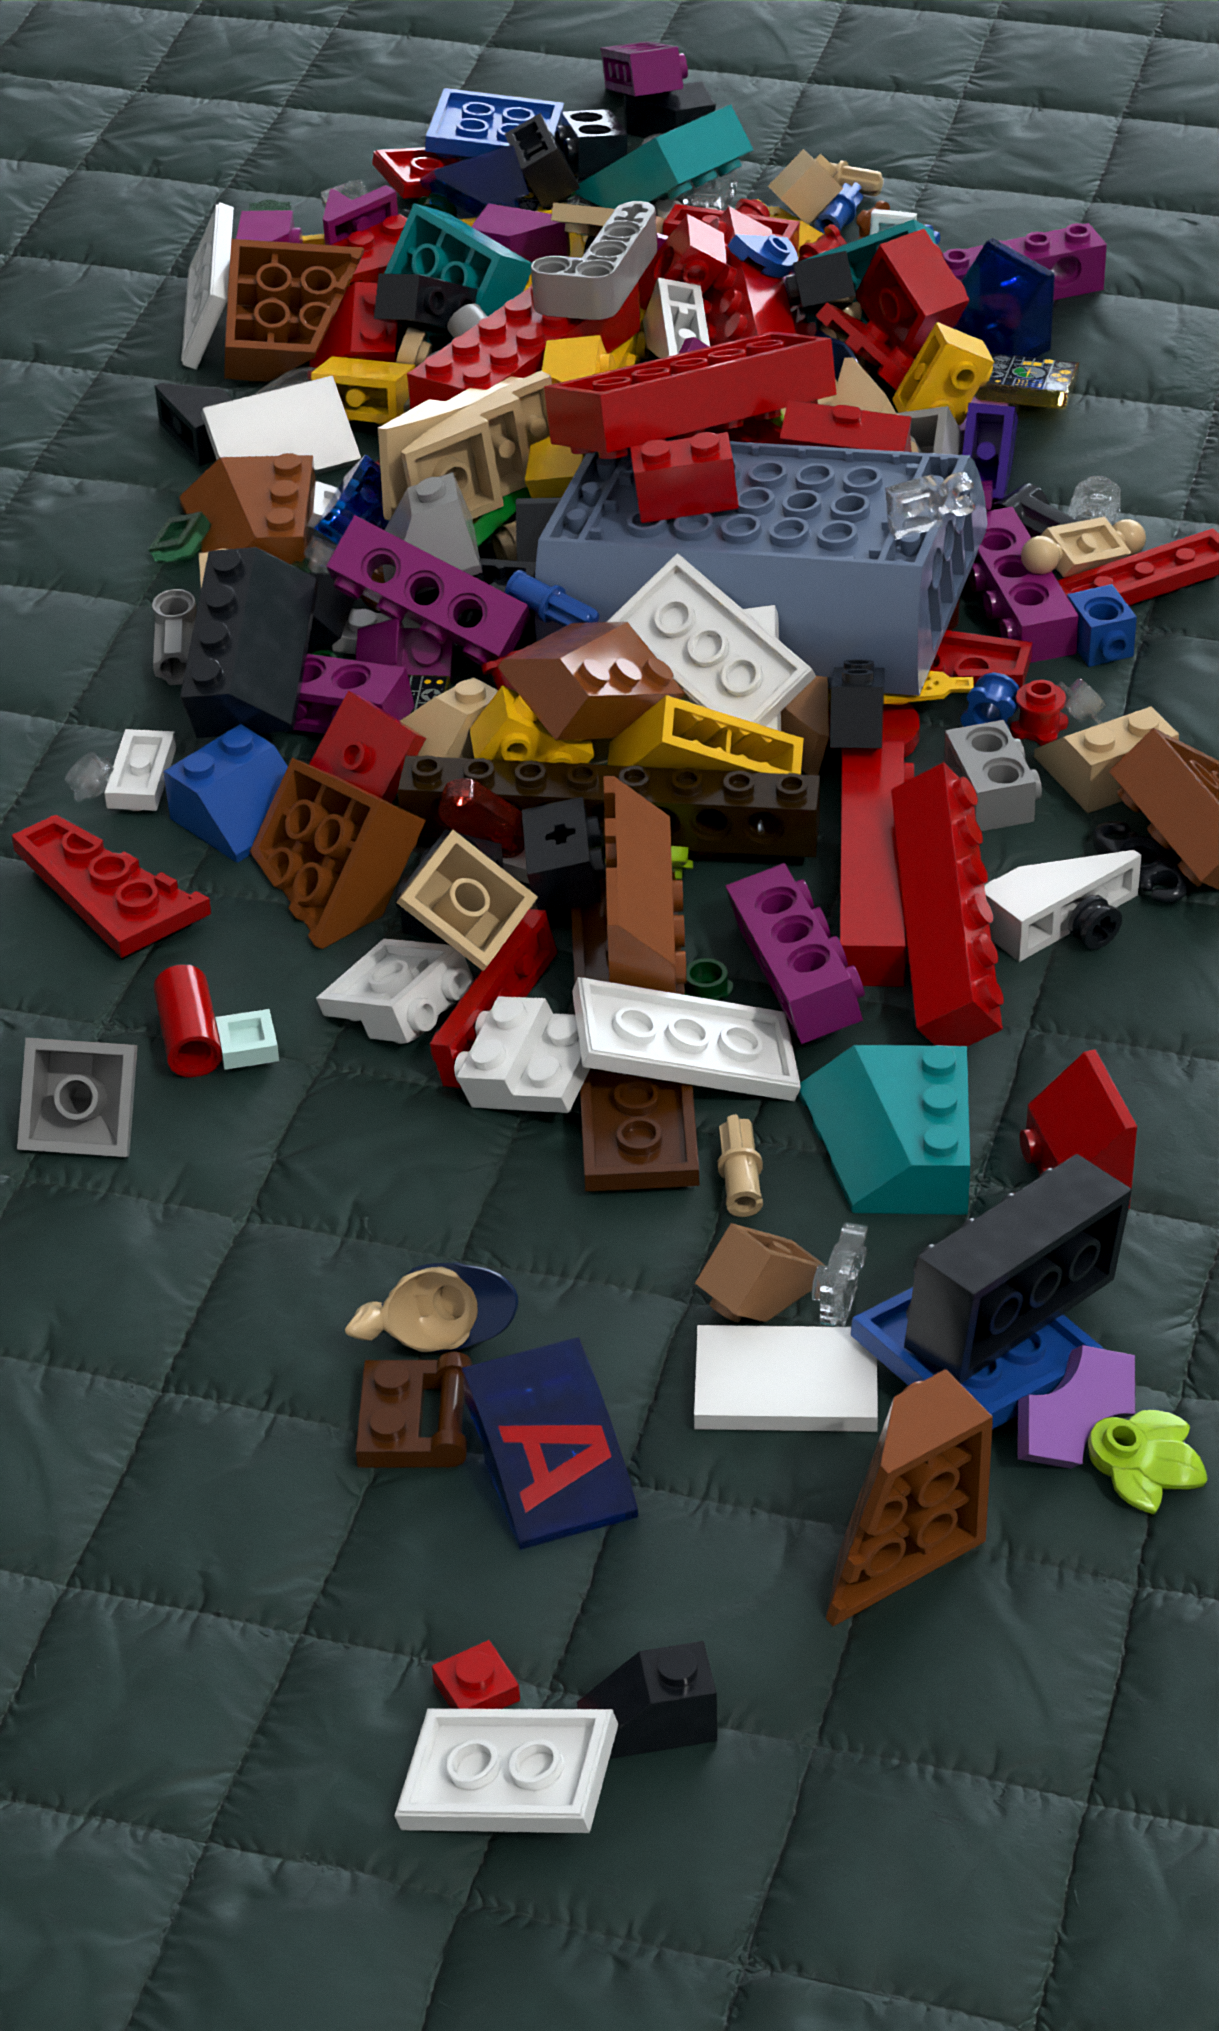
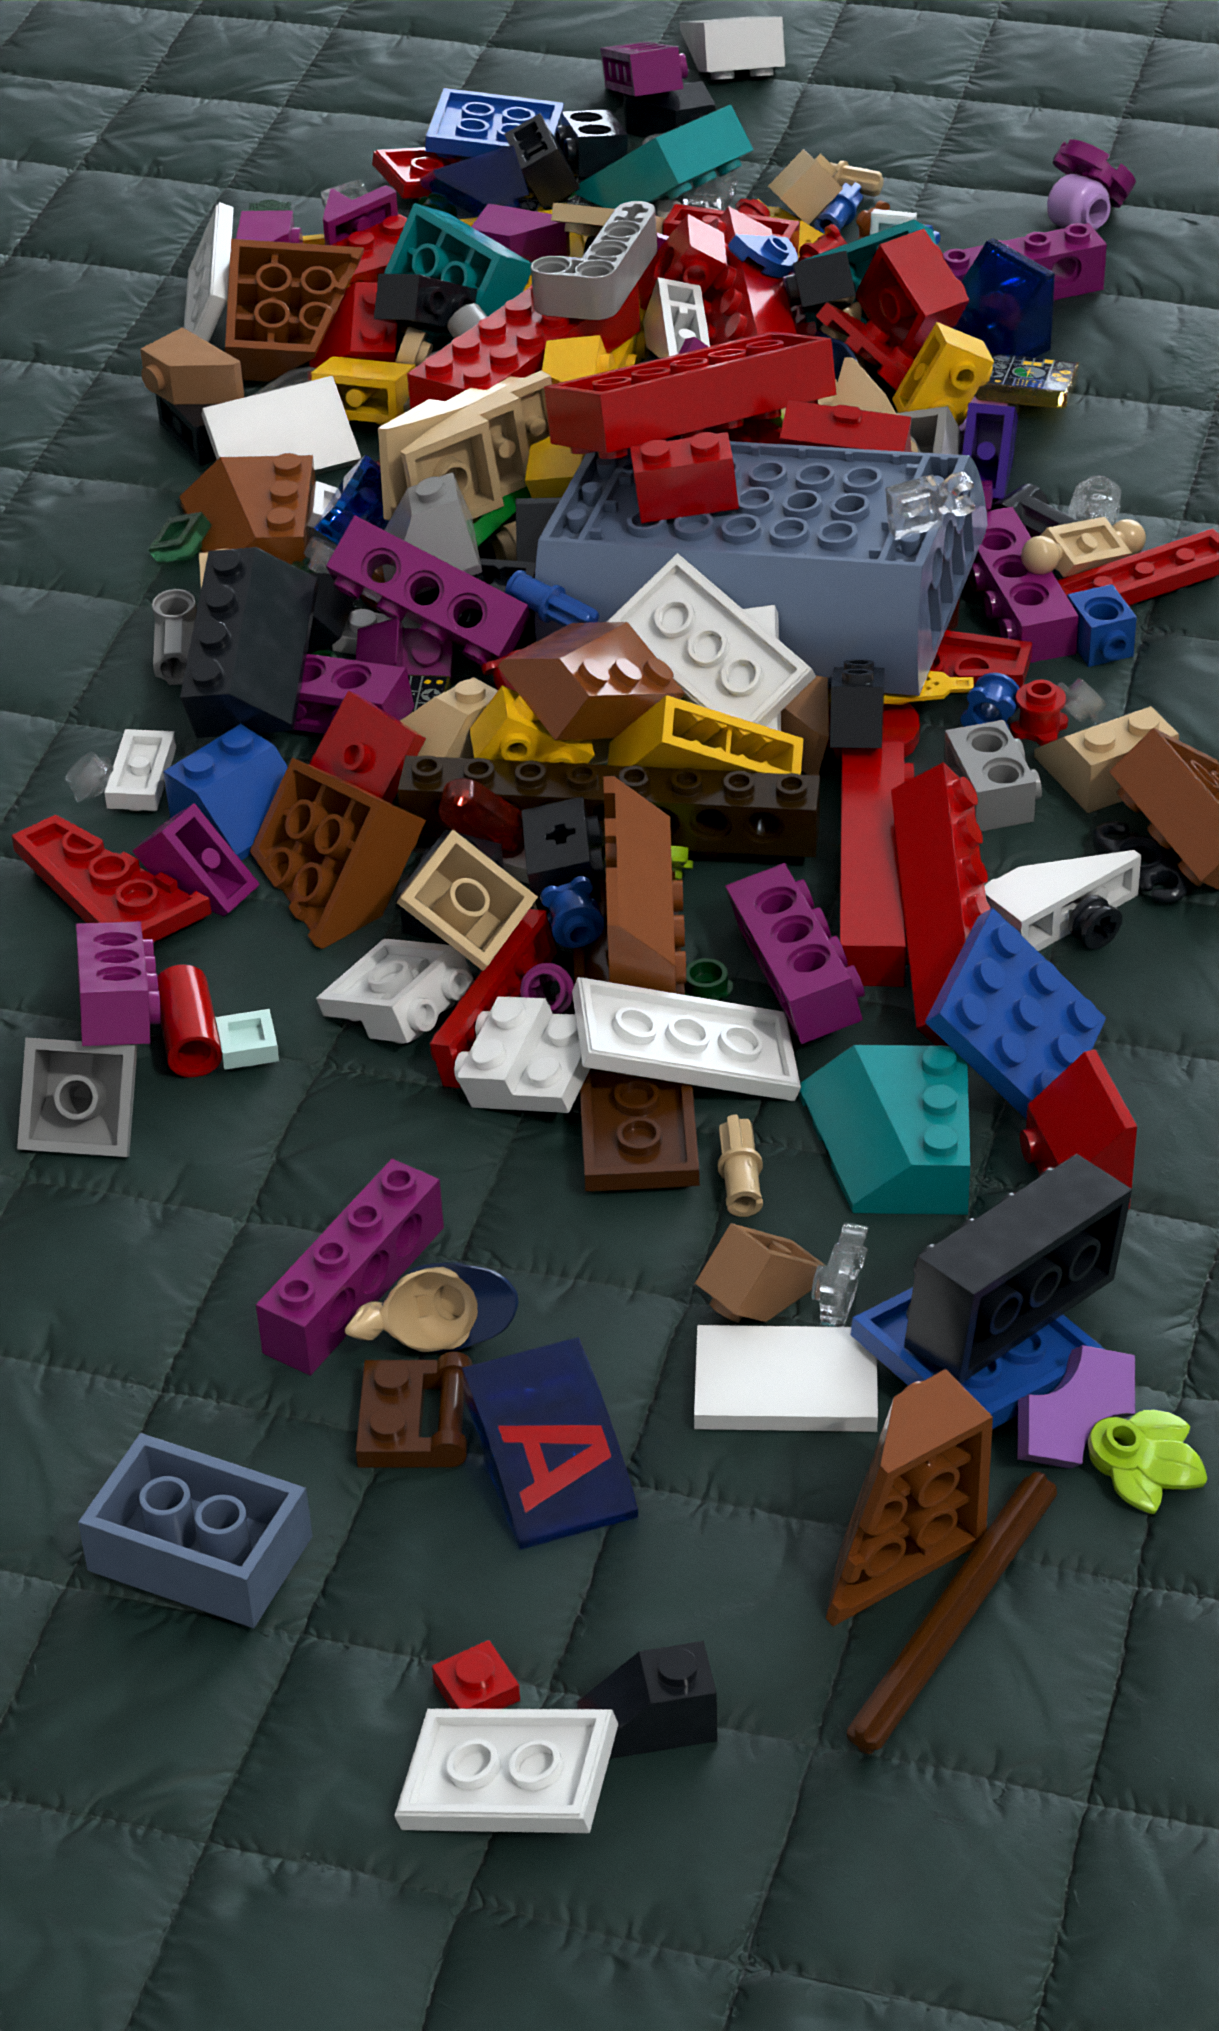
none -> magenta brick [76,921,161,1046]
none -> sand blue brick [78,1433,313,1628]
none -> magenta slope [132,803,260,916]
none -> medium nougat slope [140,327,244,405]
none -> magenta brick [256,1159,444,1376]
none -> magenta cone [520,963,575,1014]
none -> blue brick [540,876,604,948]
none -> white slope [680,16,785,80]
none -> reddish brown axle [847,1472,1057,1754]
none -> blue plate [925,907,1106,1120]
none -> lavender head [1047,174,1111,231]
none -> magenta plate [1052,139,1136,208]

